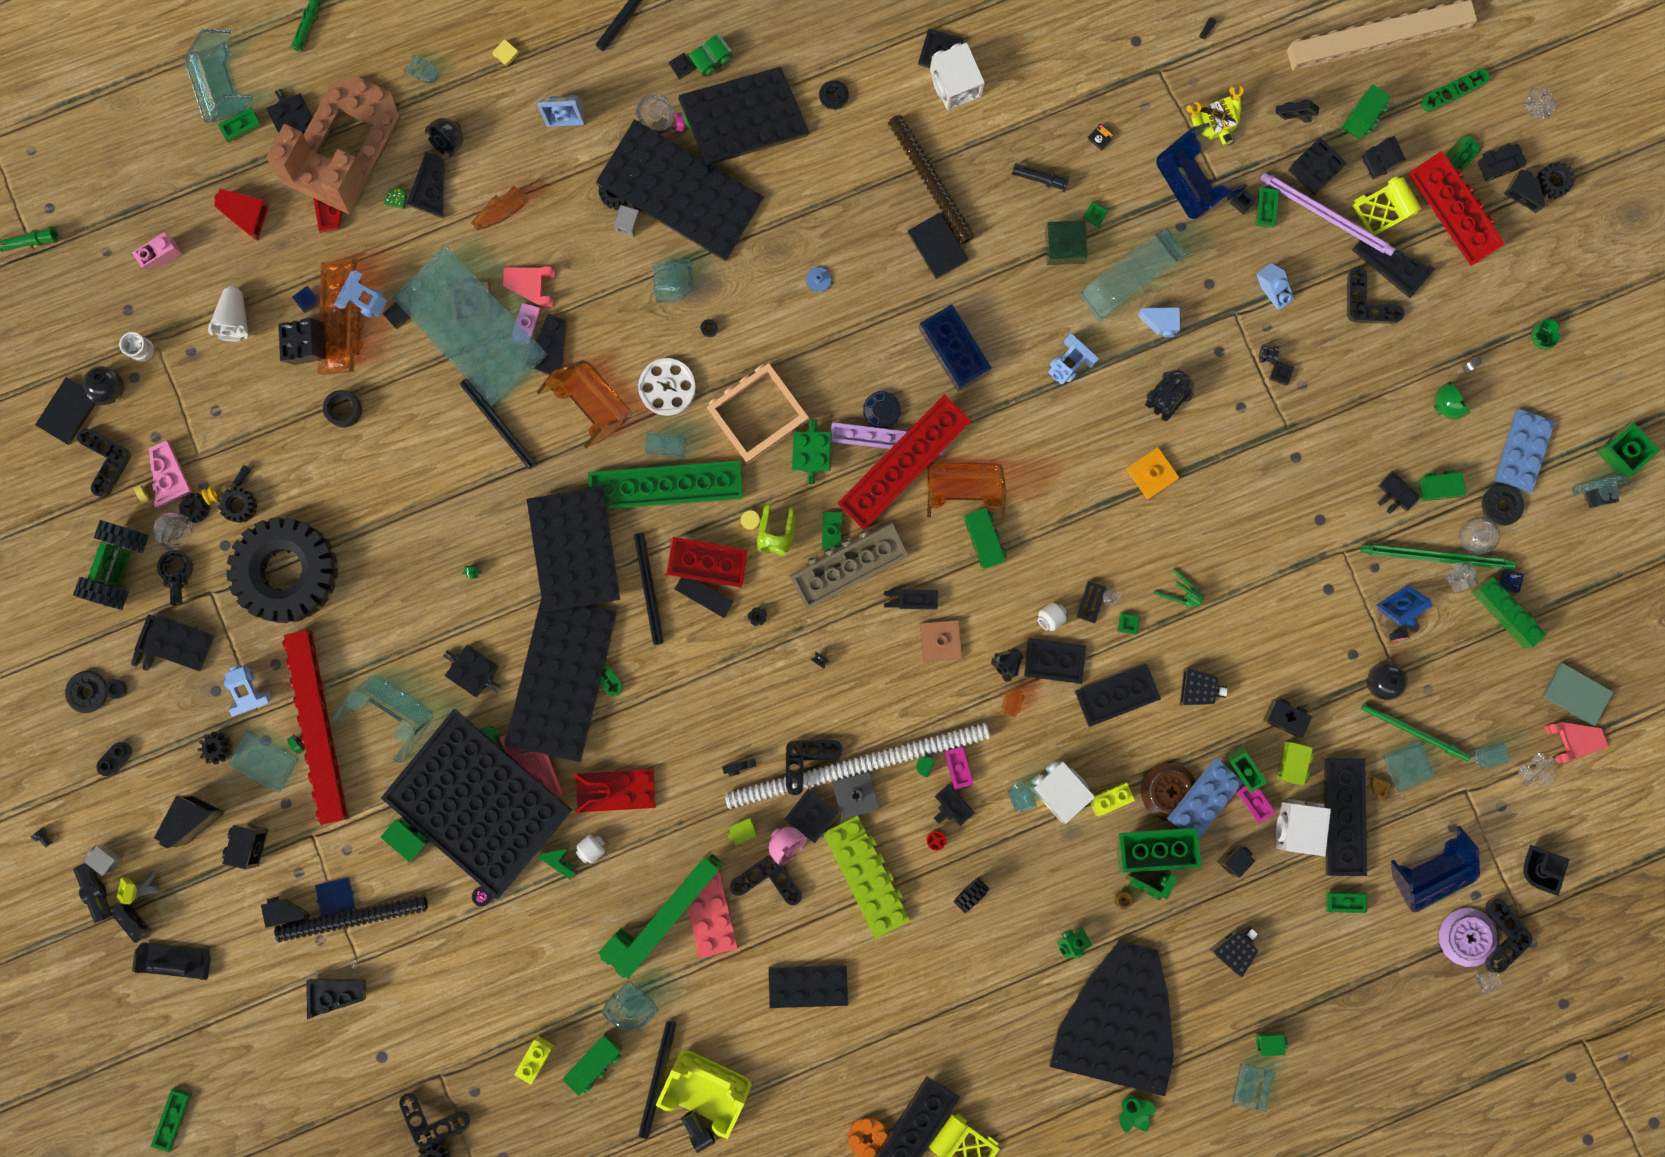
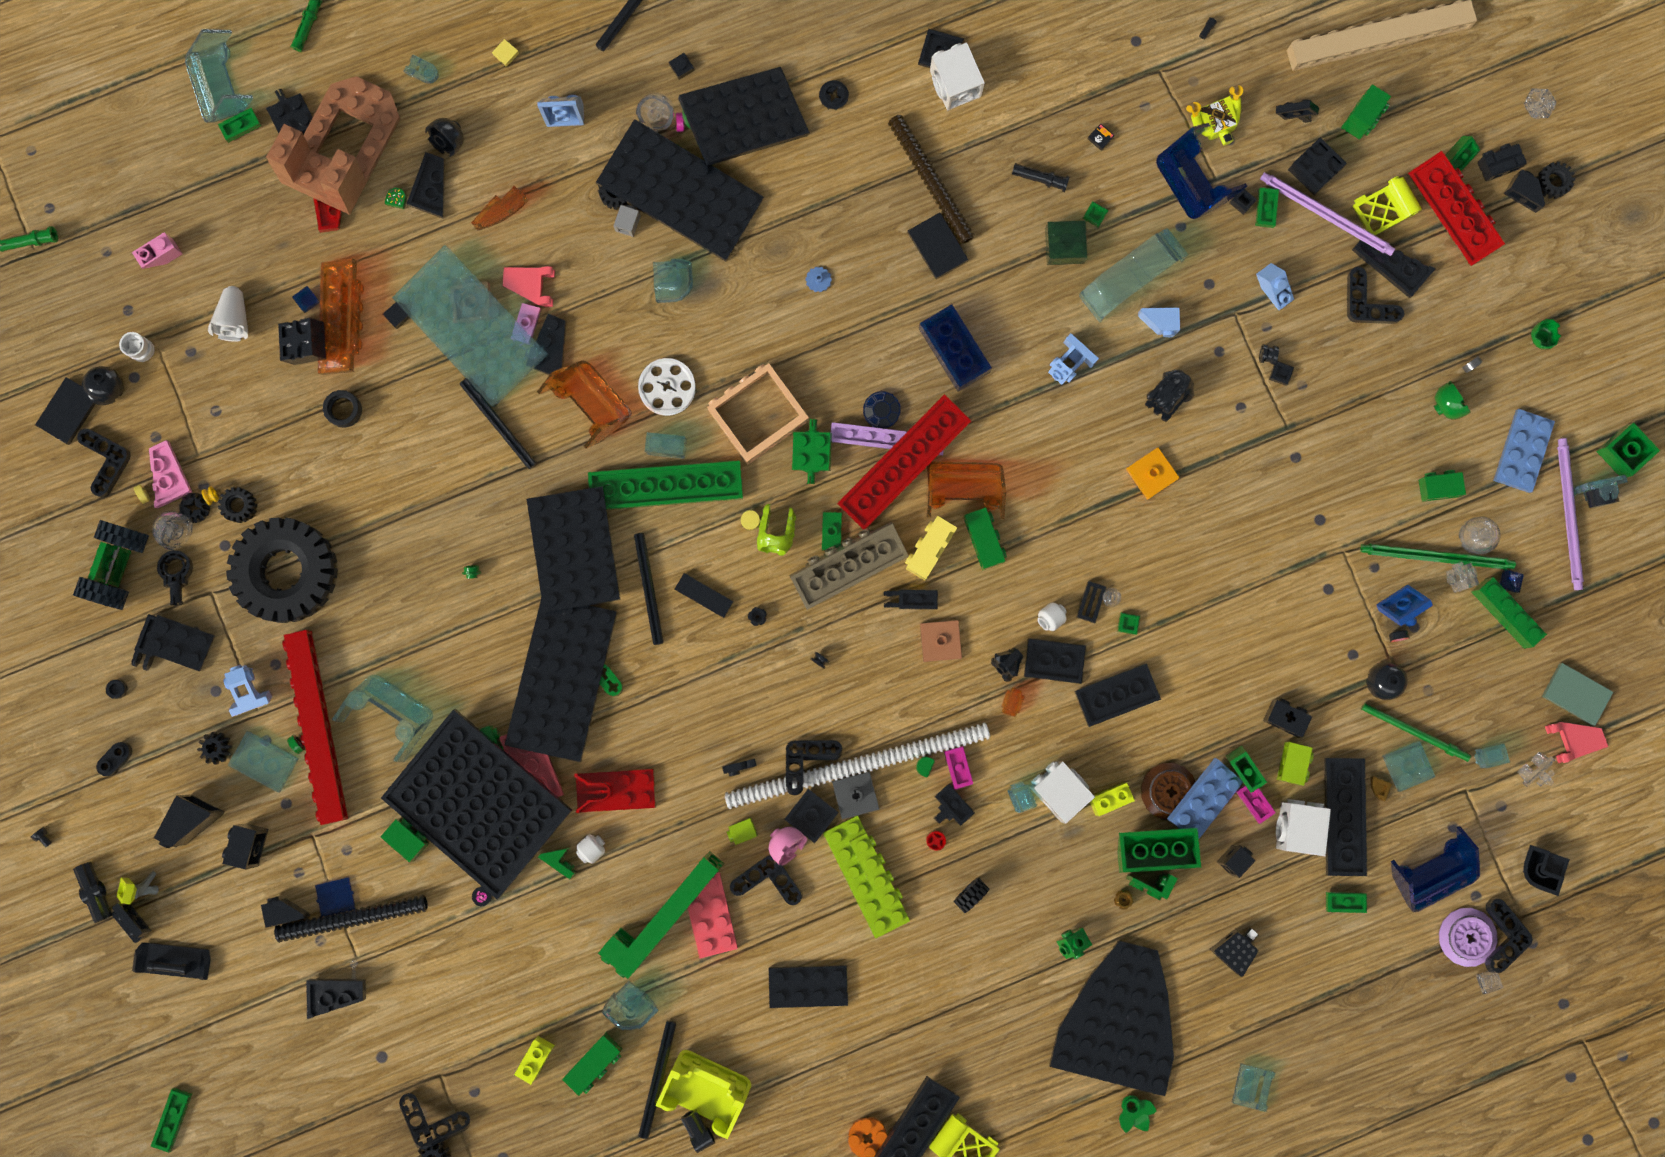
black wheel [65,671,107,713] -> none
light grey brick [84,845,122,876] -> none
red slope [214,188,269,241] -> none
black piece [232,464,252,486] -> none
light blue tile [334,270,387,318] -> none
black plate [443,644,501,698] -> none
red plate [664,537,748,588] -> none
green brick [689,34,733,77] -> none
black bush [700,319,718,337] -> none
green plant [1154,568,1205,608] -> none
black torso [1180,668,1227,706] -> none
green brick [1256,1032,1288,1057] -> none
black piece [1362,136,1406,180] -> none
black hinge [1377,471,1421,514] -> none
green beam [1421,68,1489,112] -> none
black wheel [1482,484,1524,526] -> none
none -> light yellow wedge [905,516,957,581]
none -> lavender piece [1557,438,1584,590]

